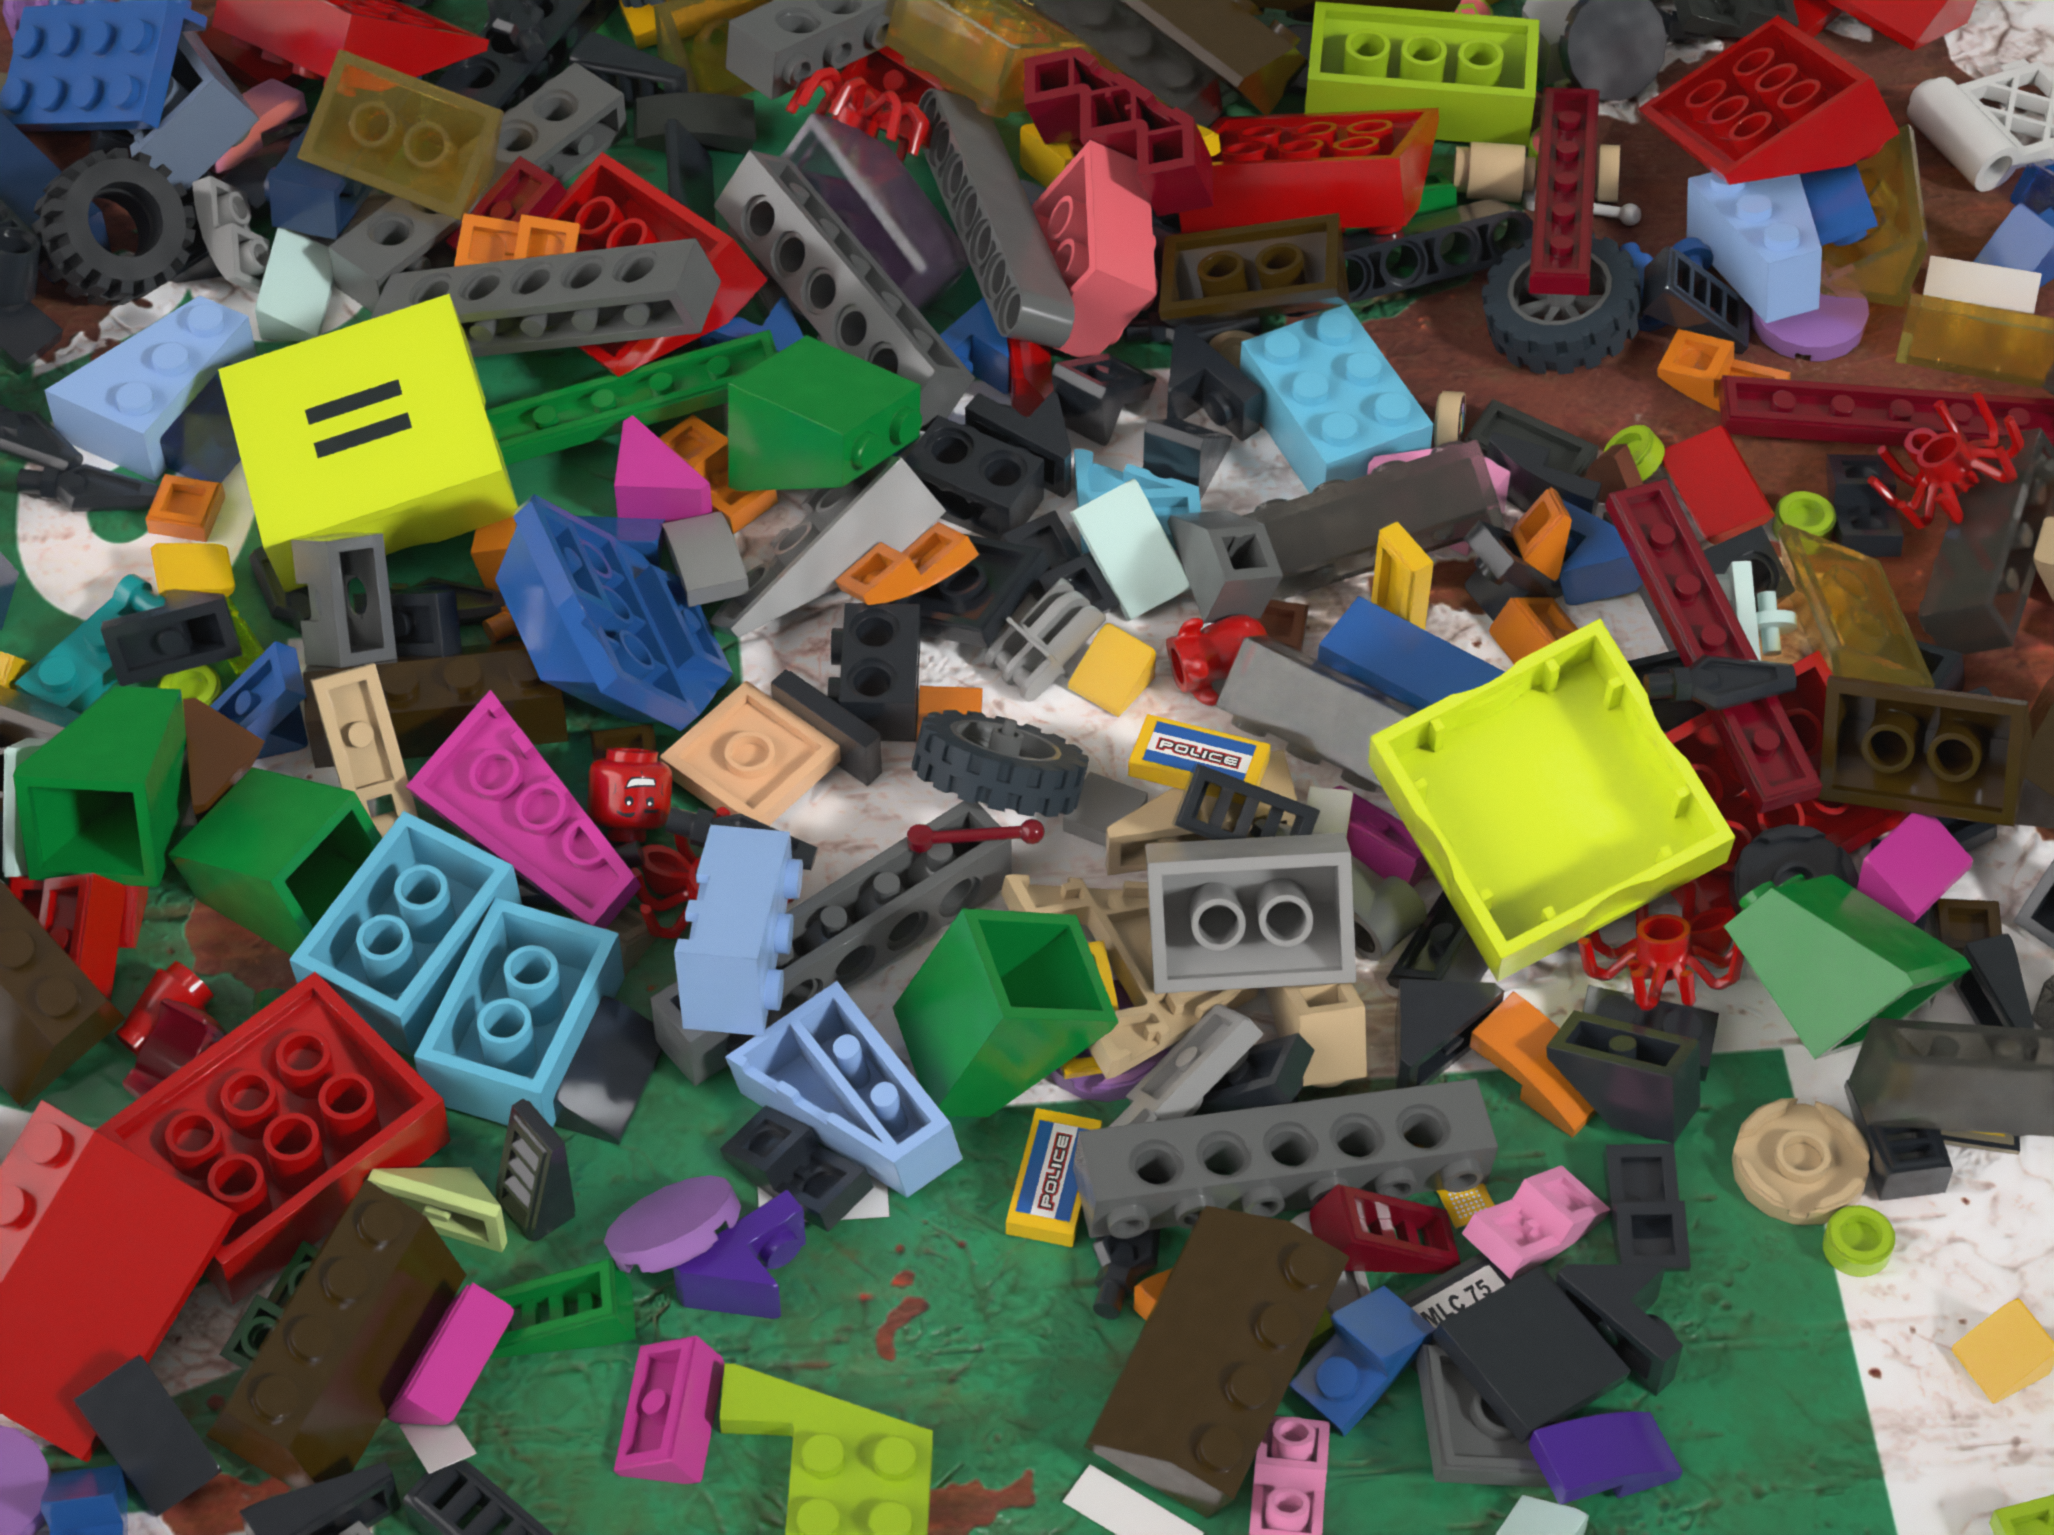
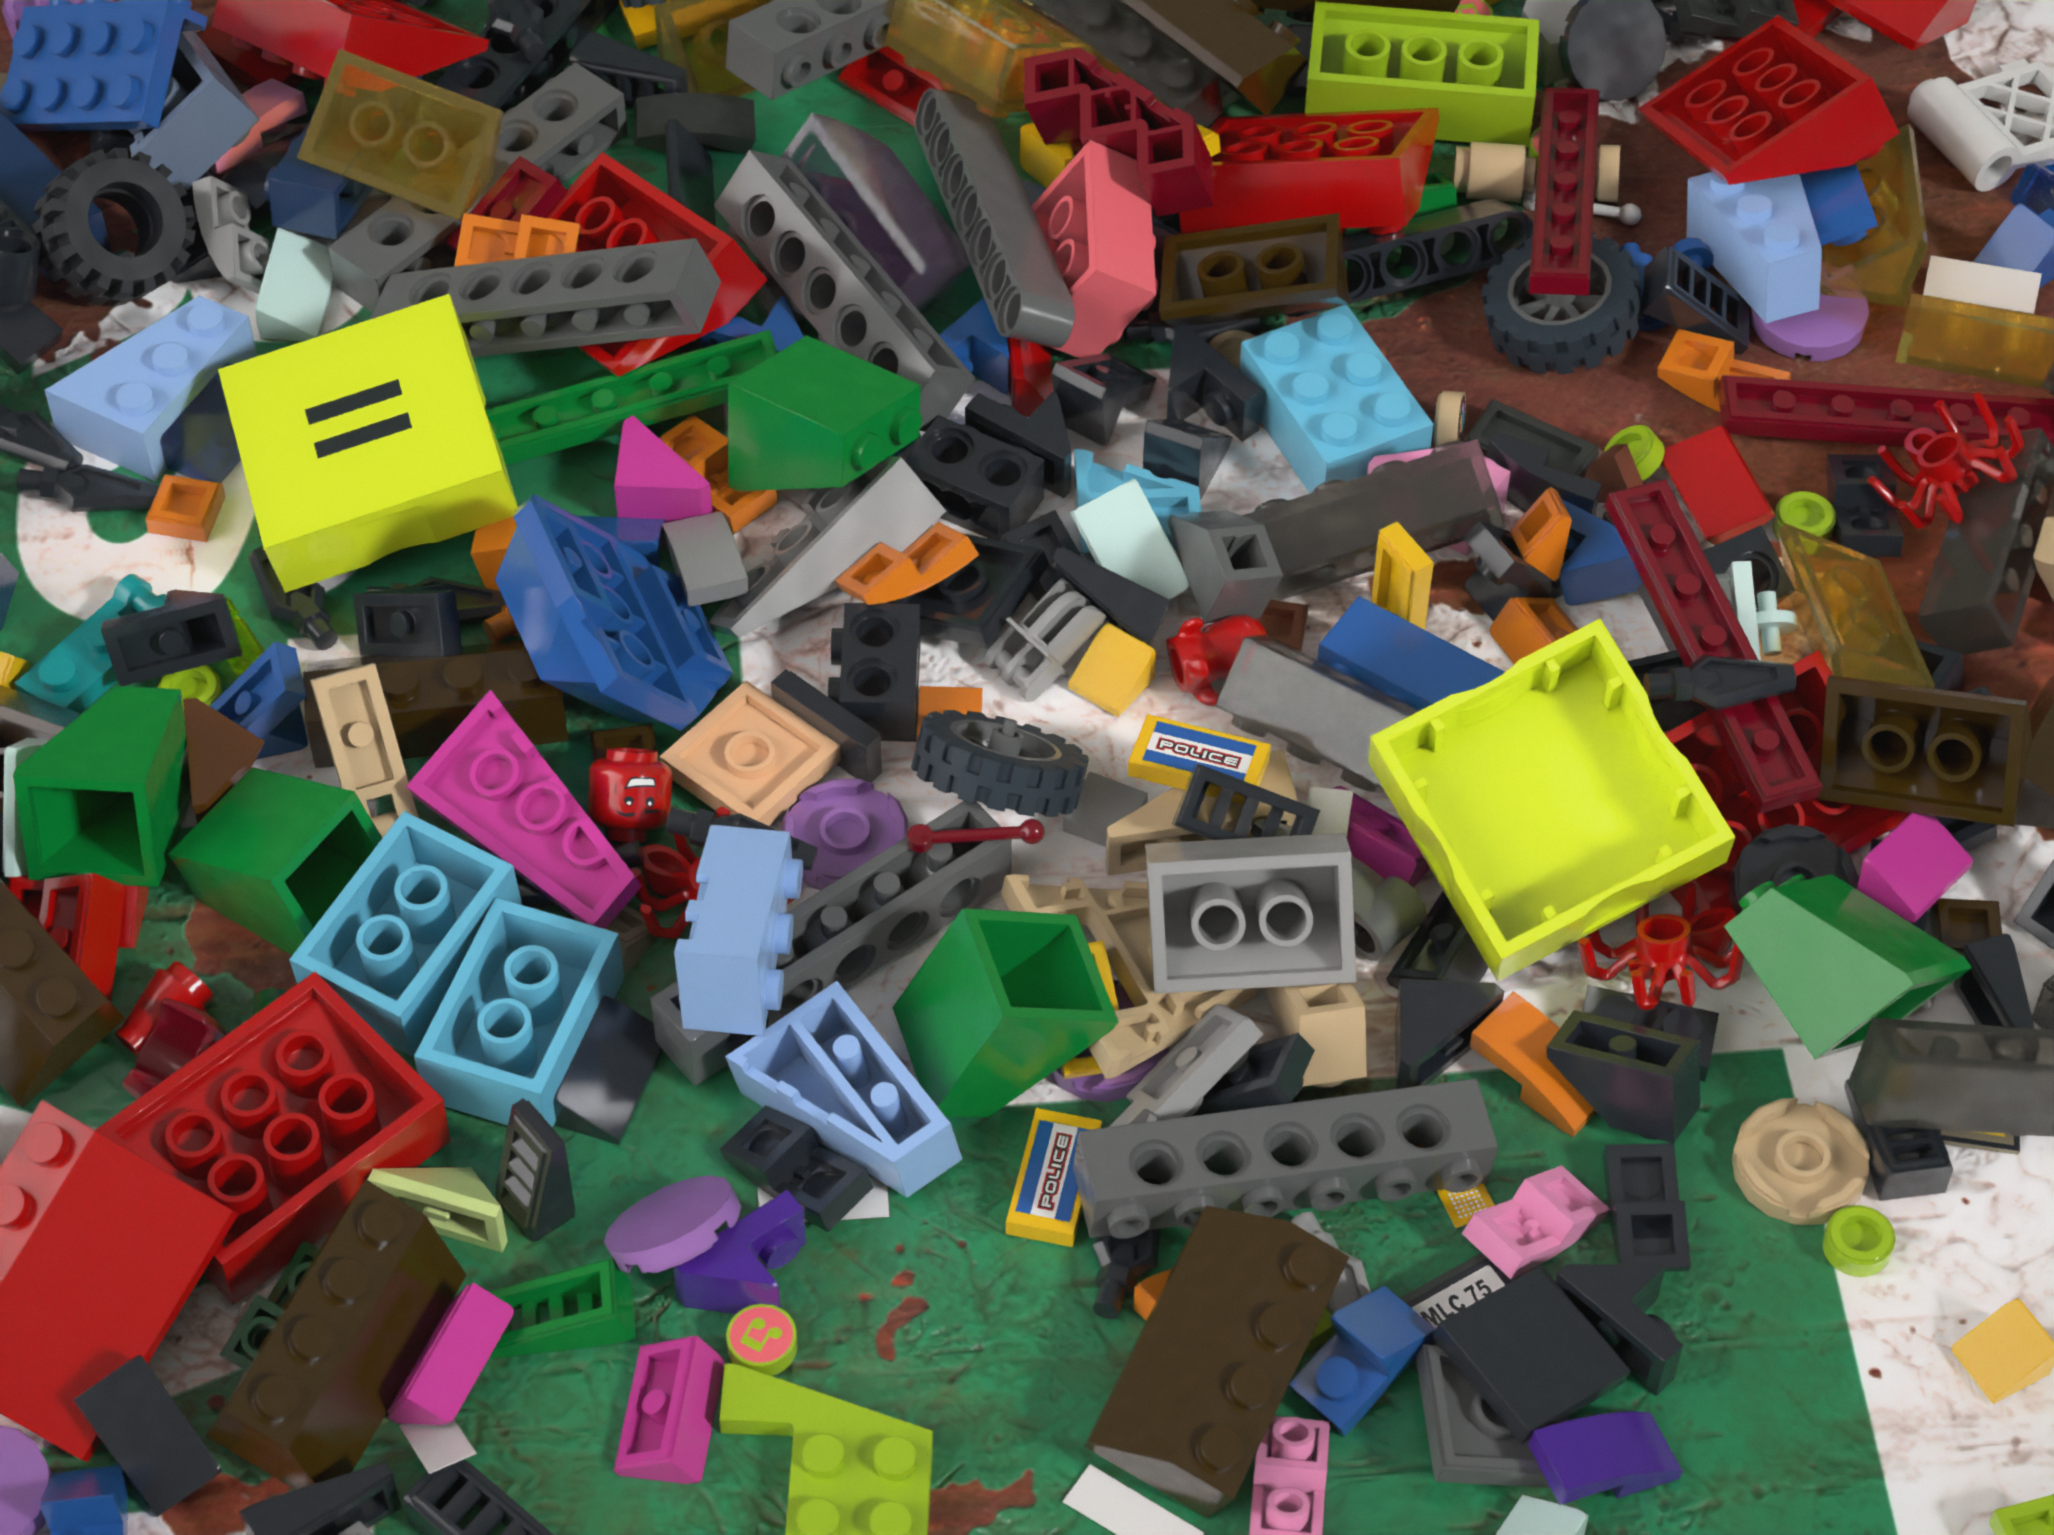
yellow slope [150,543,235,599] -> none
dark grey brick [291,532,397,668] -> none
red animal [785,67,932,163] -> none
dark red slope [1309,1184,1461,1274] -> none
none -> tile [726,1304,797,1376]
none -> medium lavender tile [782,779,909,890]
none -> black slope [1051,547,1170,646]

